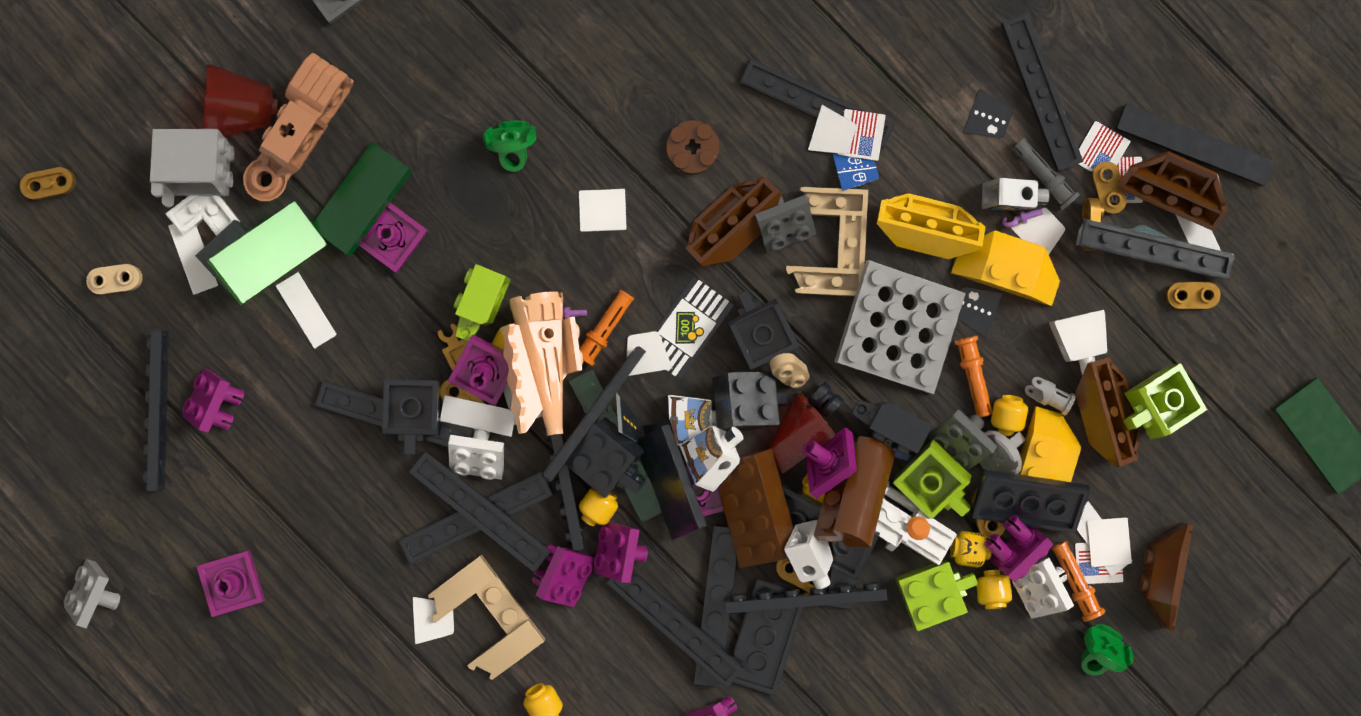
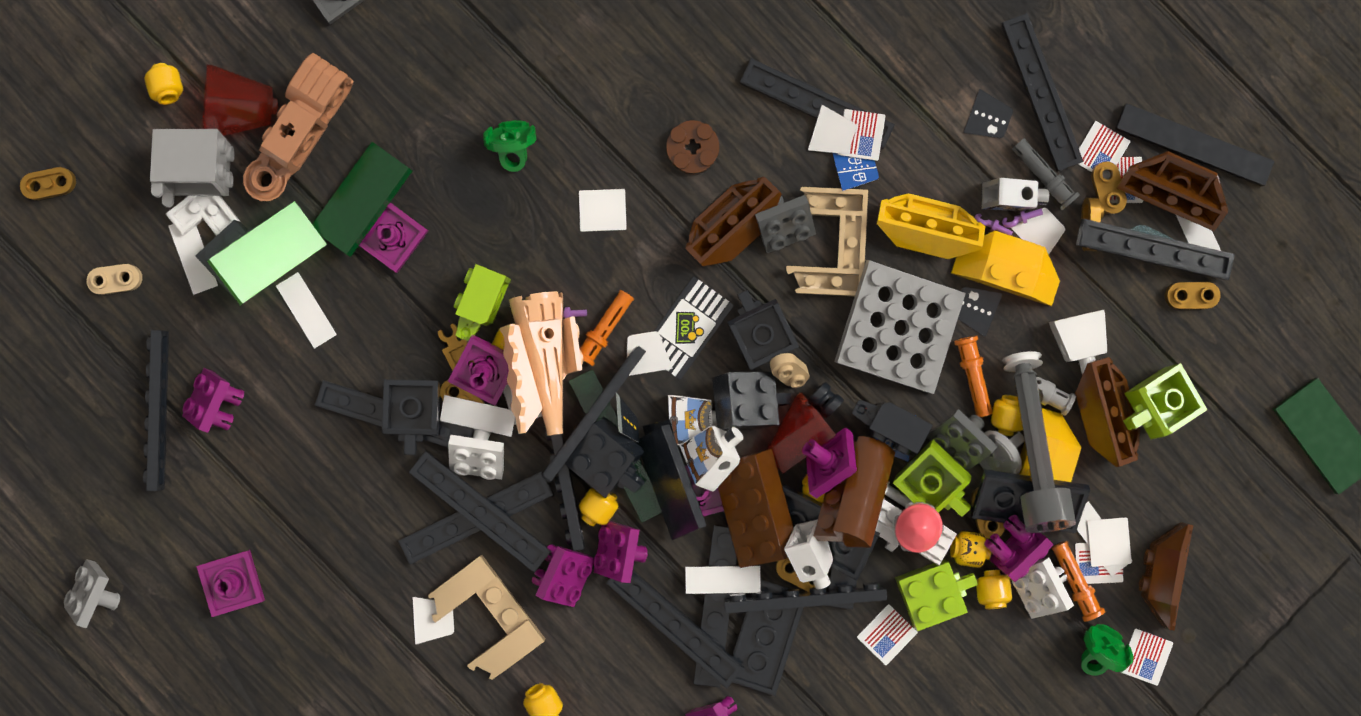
none -> yellow head [144,63,183,105]
none -> white sticker [686,566,760,594]
none -> sticker [857,604,918,665]
none -> coral hair [894,502,944,553]
none -> medium lavender hand [974,214,1013,236]
none -> dark grey piece [1002,351,1076,533]
none -> sticker [1121,629,1173,685]

